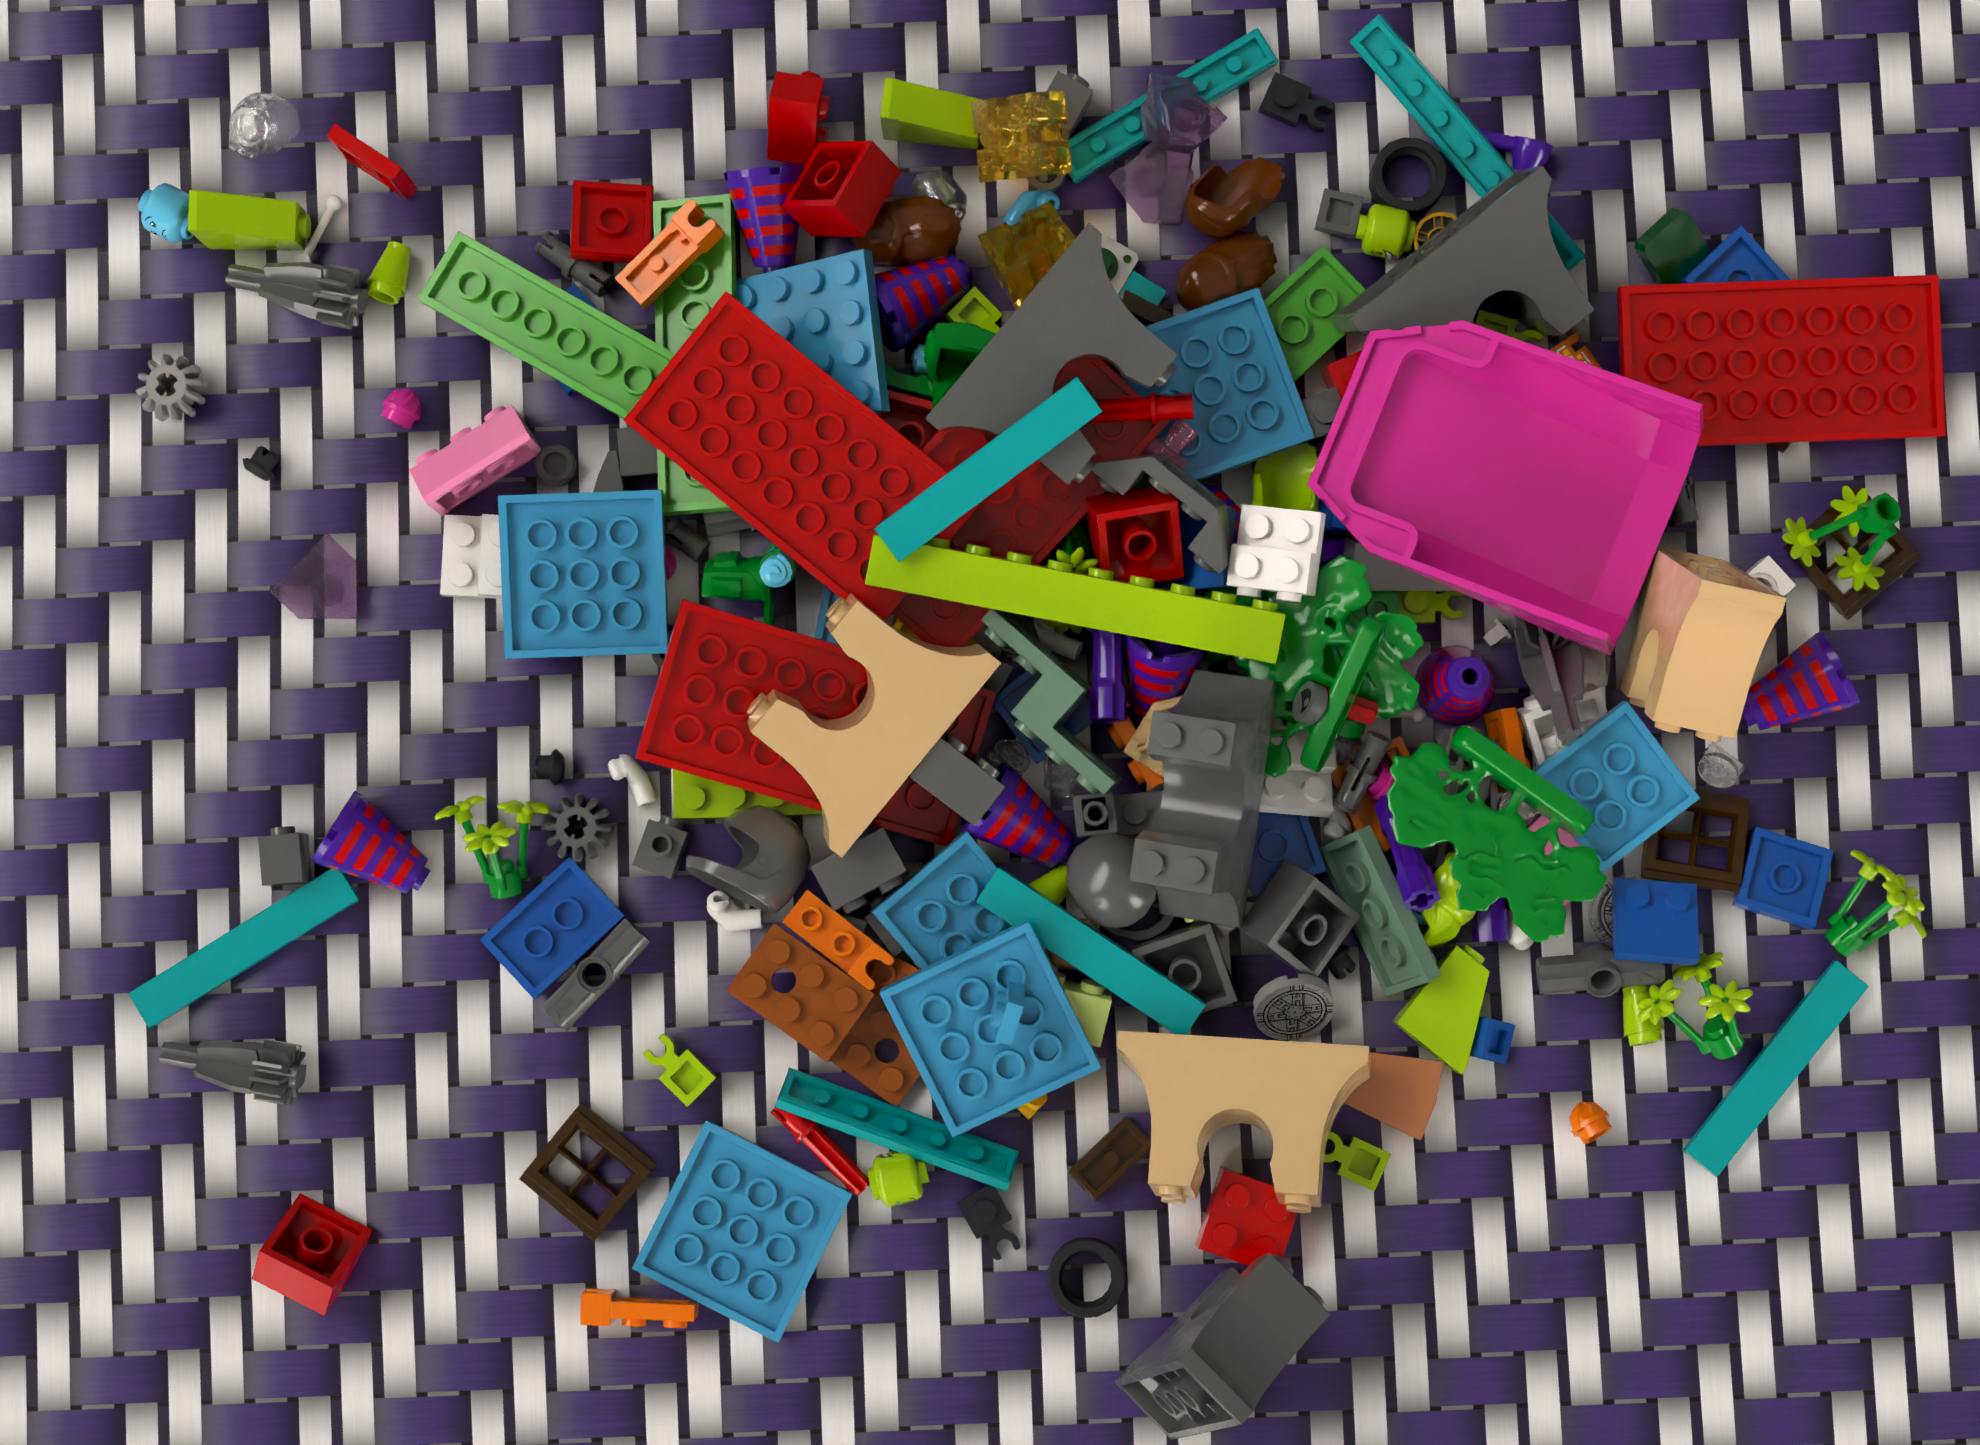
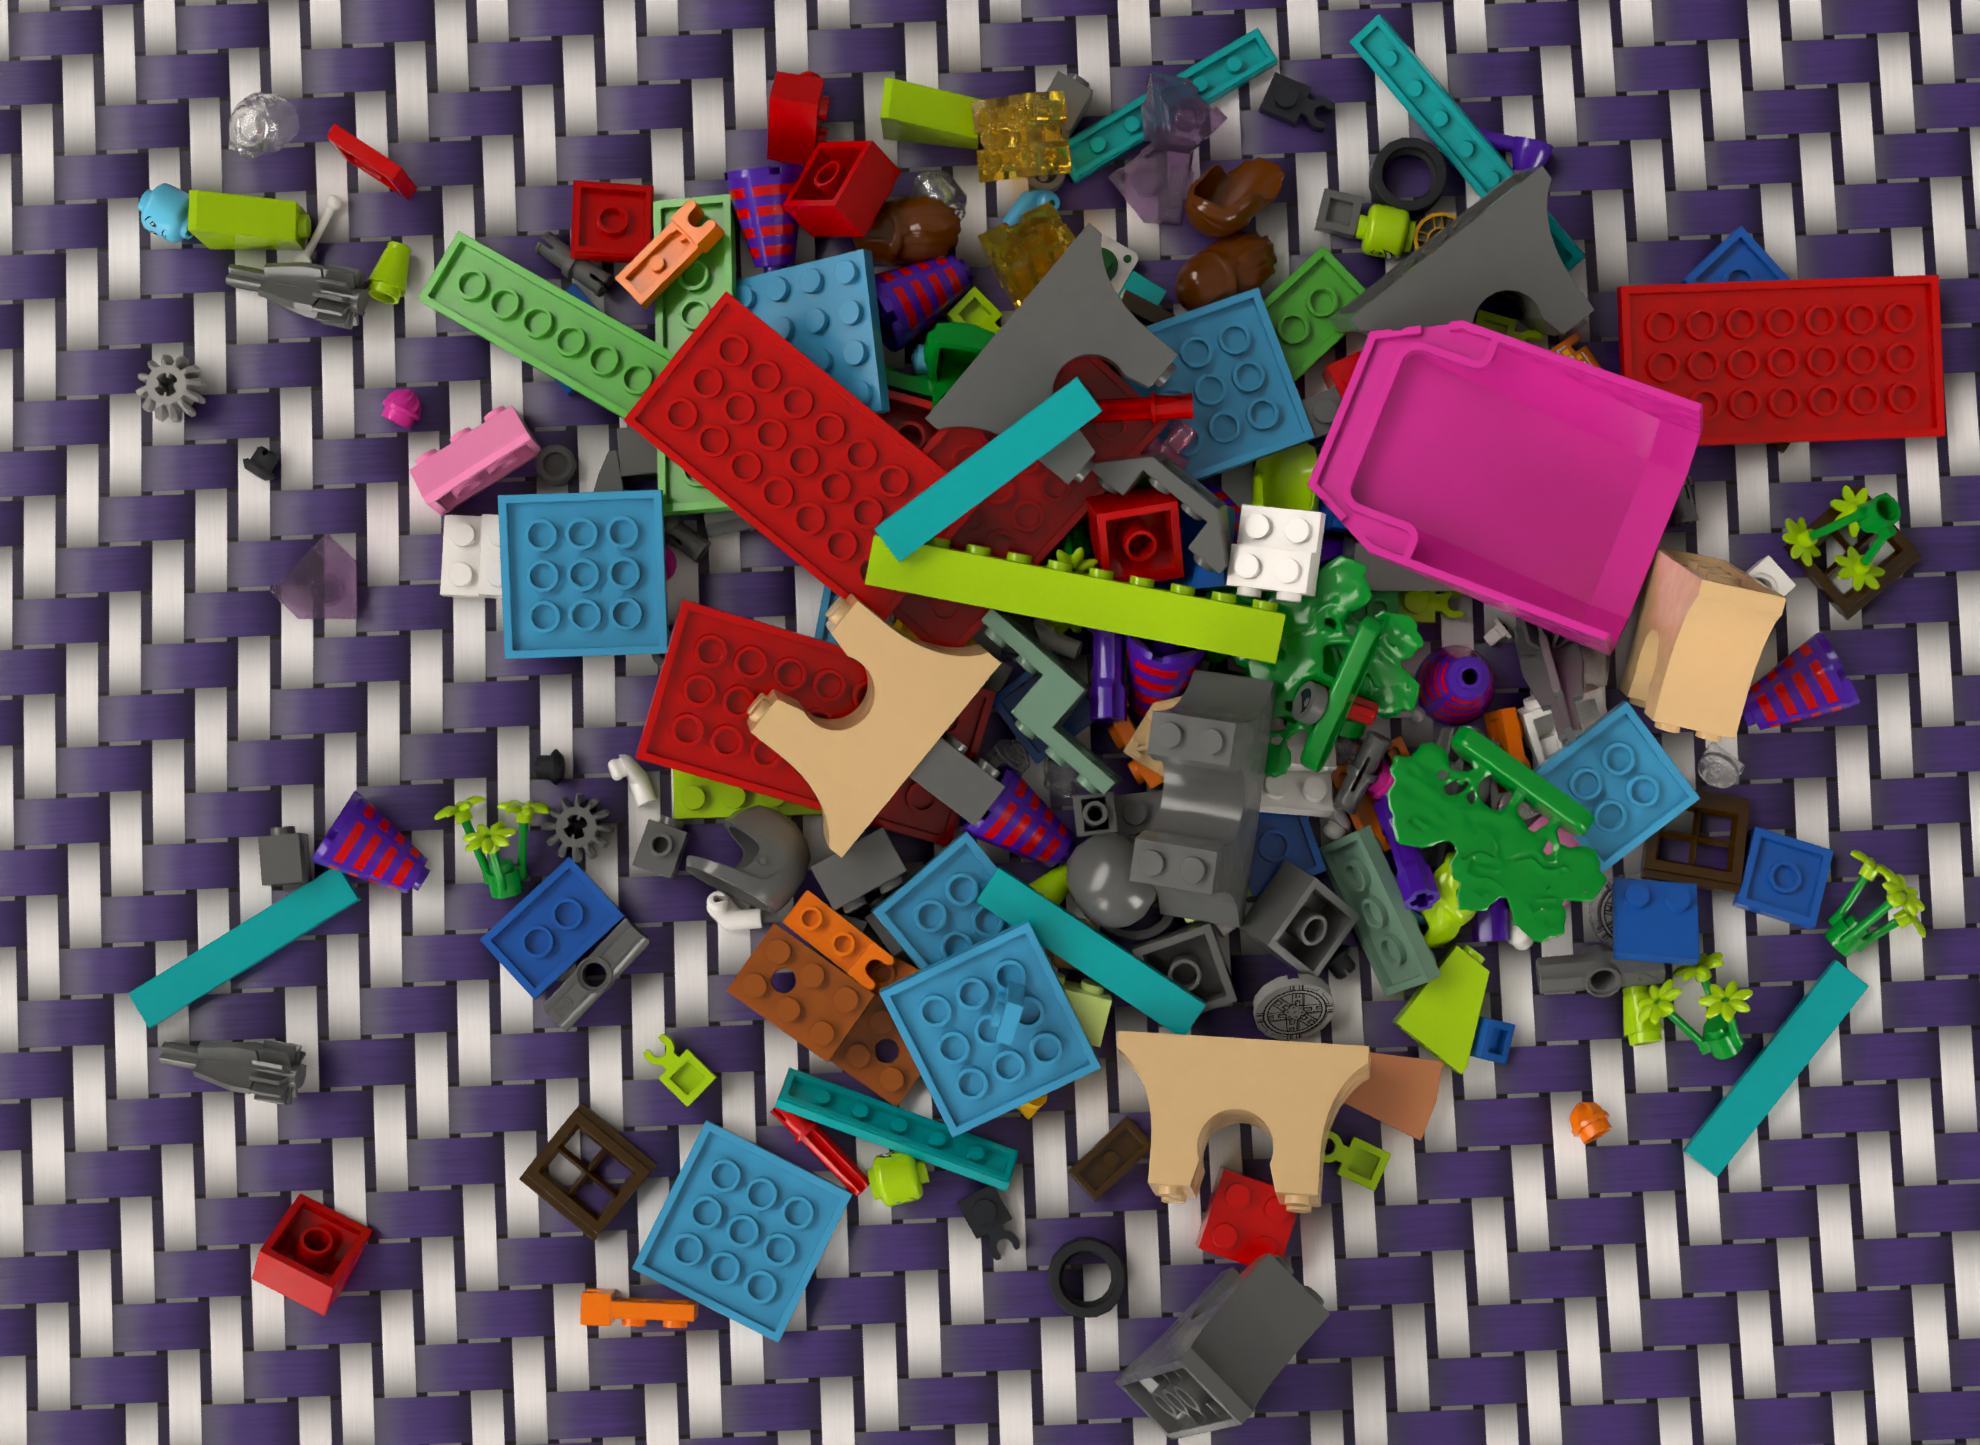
green piece [702,543,800,626] -> none
dark green piece [1634,208,1710,285] -> none

